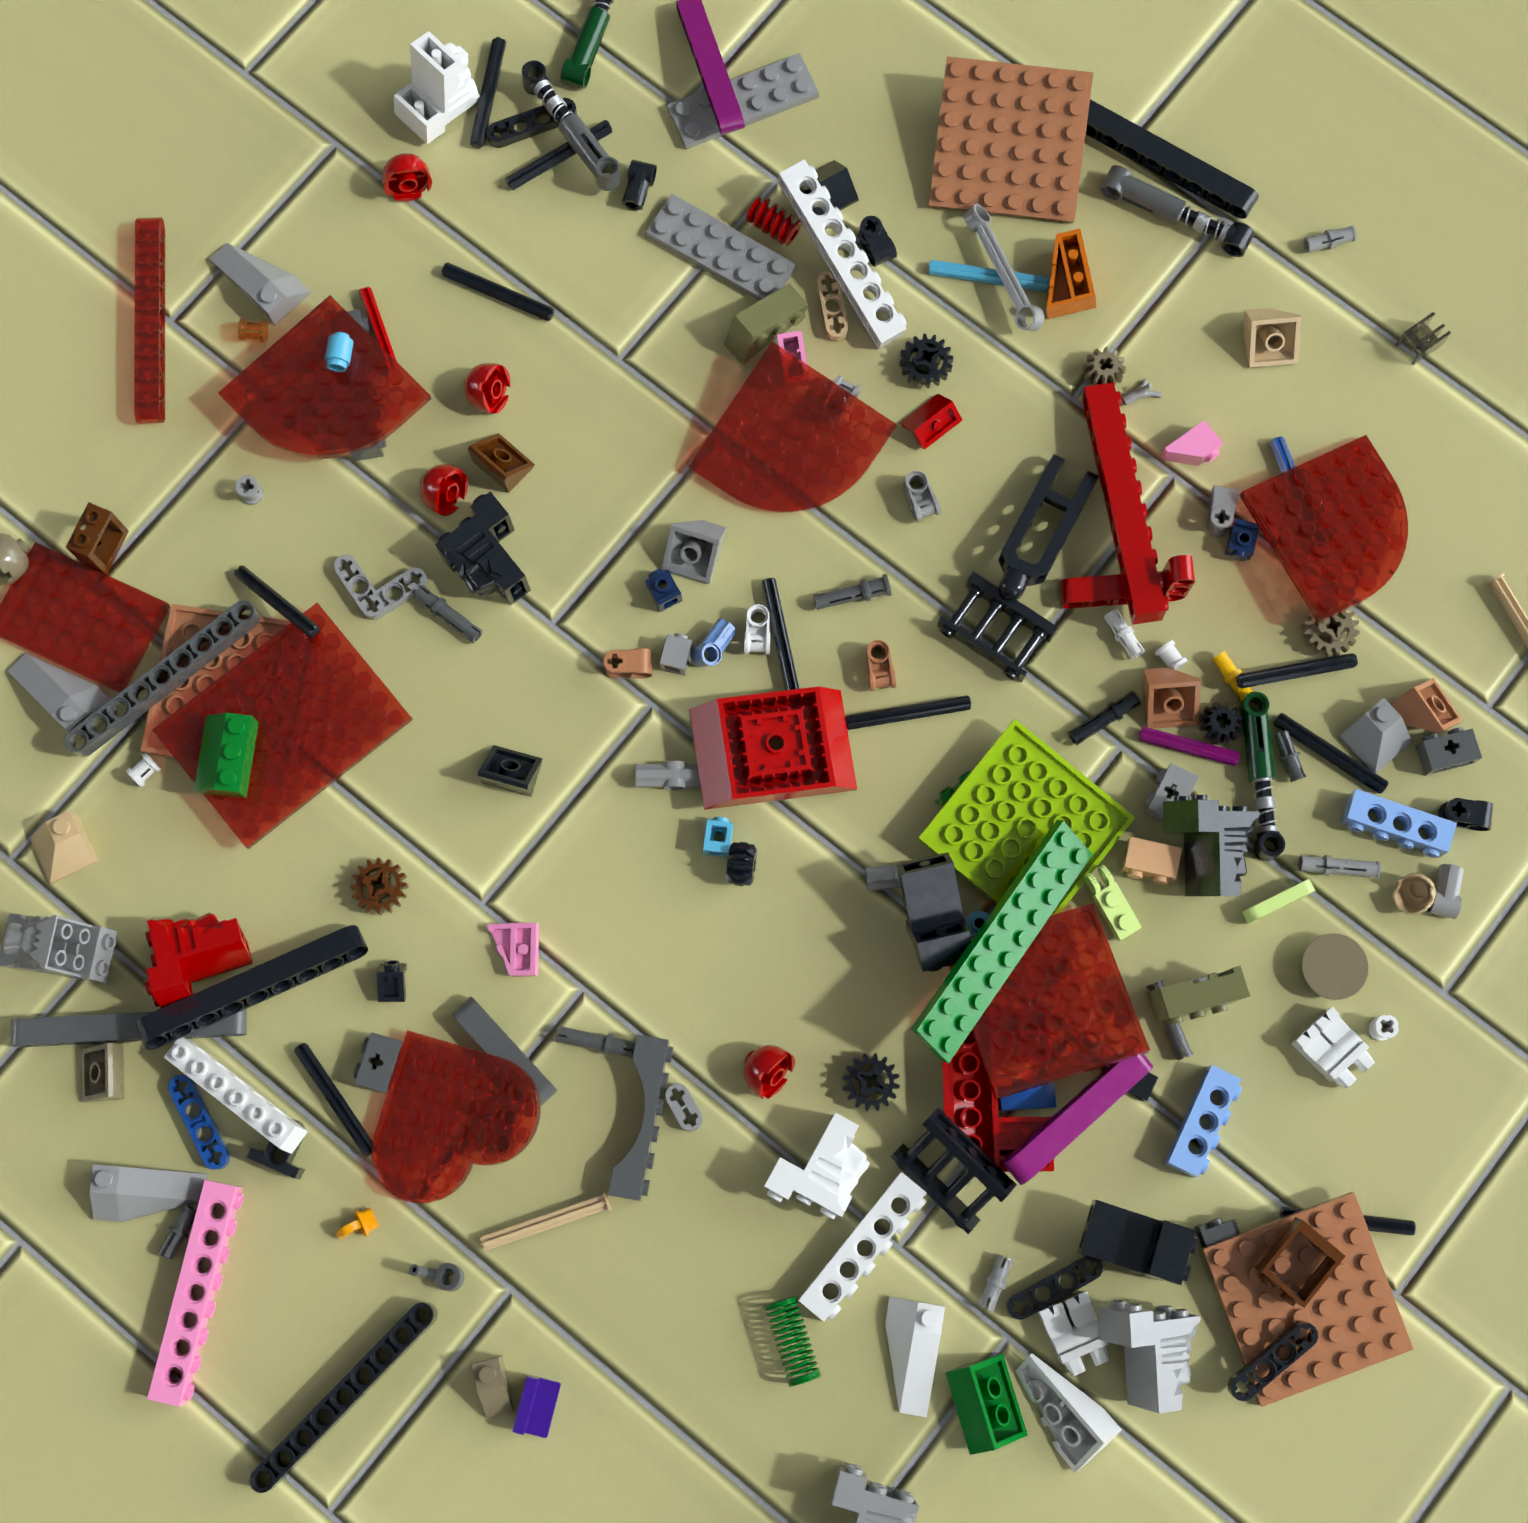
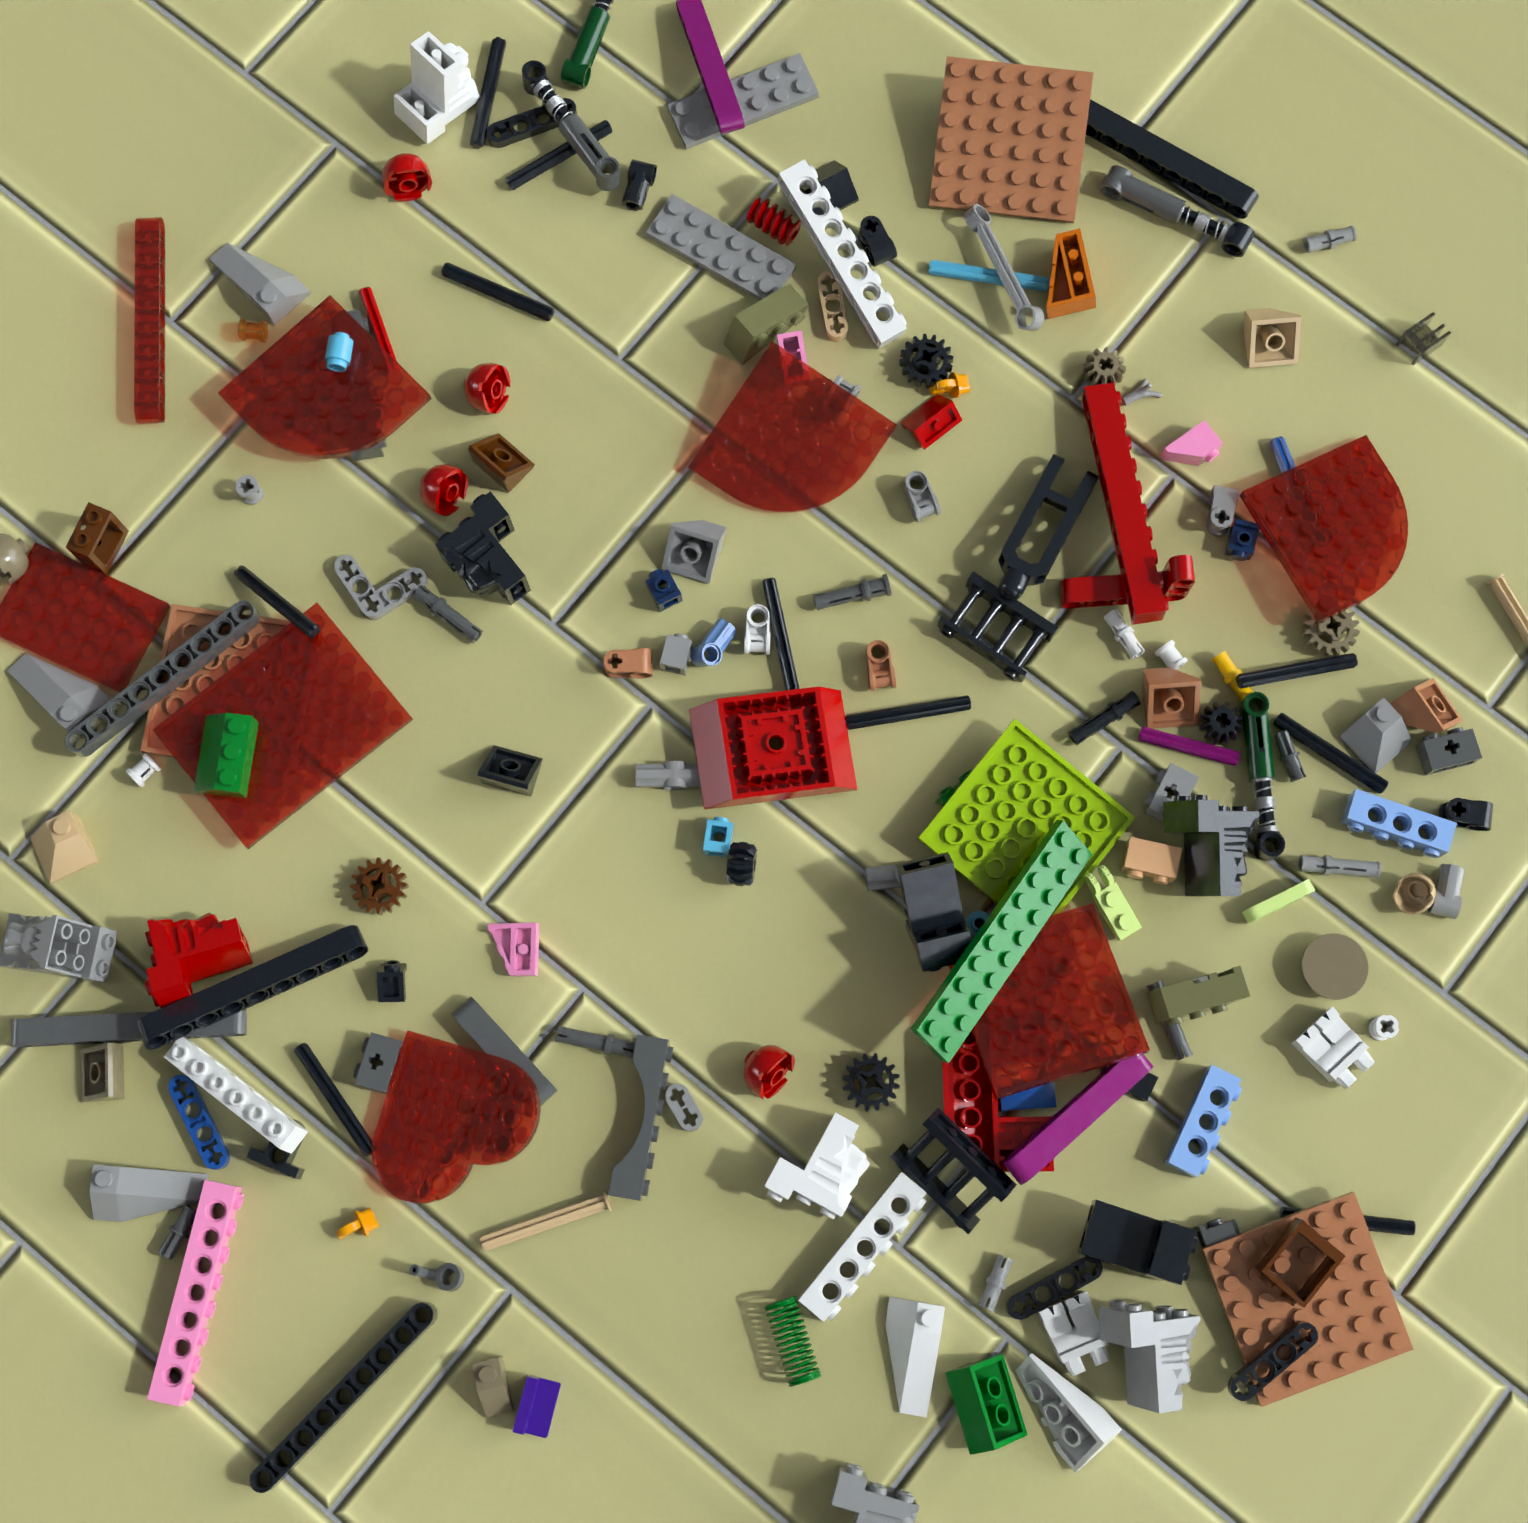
none -> light orange piece [929,372,970,398]

